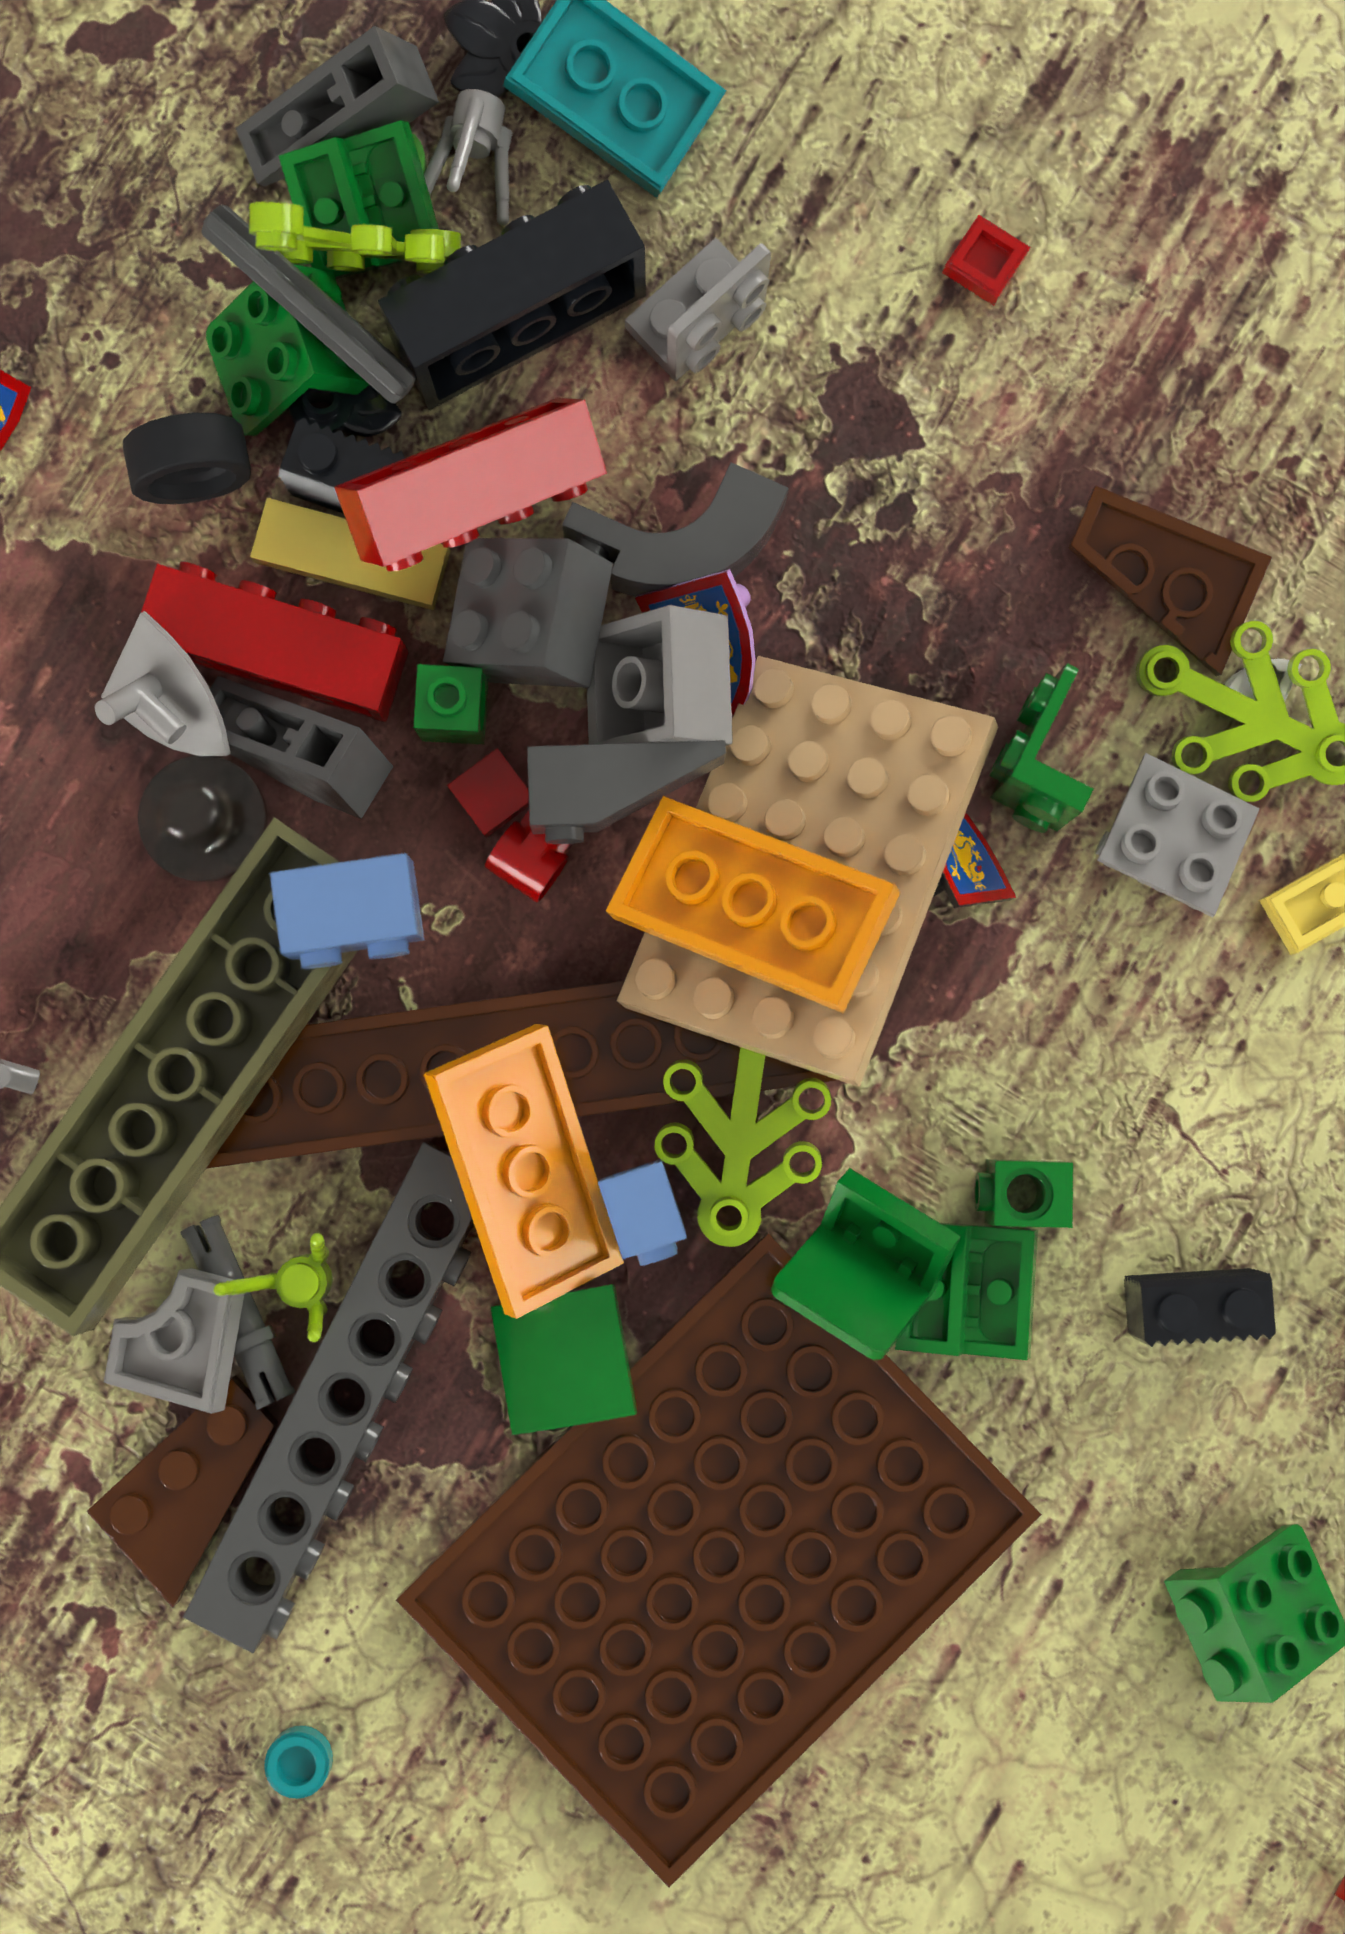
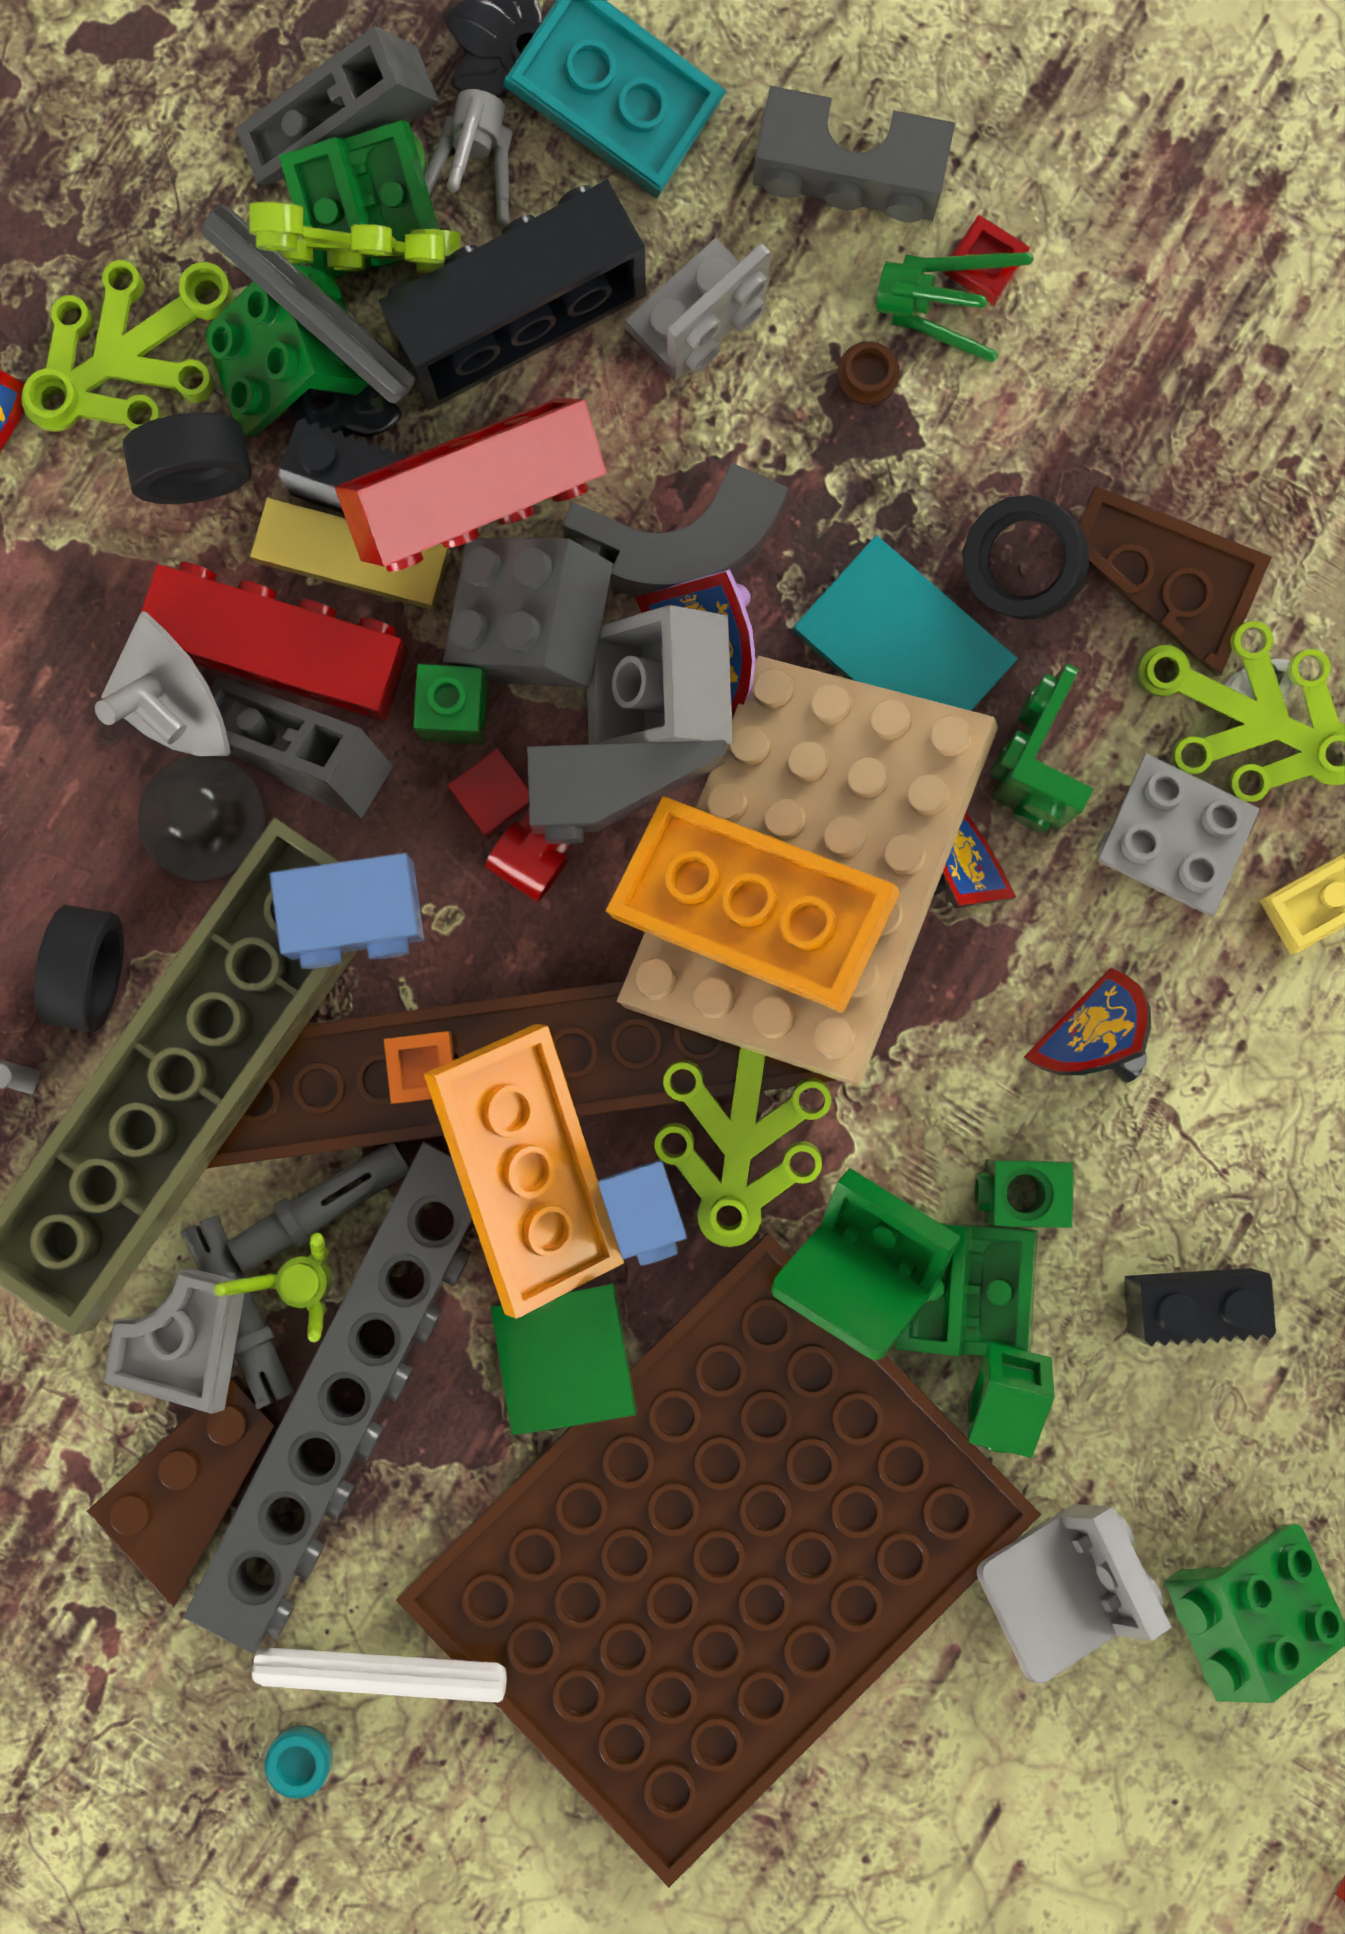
none -> lime plant [22,260,234,432]
none -> black tyre [34,905,124,1032]
none -> dark grey pin [227,1142,411,1273]
none -> white axle [252,1647,507,1703]
none -> orange plate [384,1031,454,1104]
none -> dark grey arch [753,85,955,222]
none -> teal tile [792,535,1018,711]
none -> reddish brown plate [837,341,900,405]
none -> green plant [876,252,1034,362]
none -> black tyre [963,495,1089,620]
none -> green brick [968,1342,1054,1458]
none -> light grey bracket [977,1504,1172,1683]
none -> shield [1024,967,1151,1083]

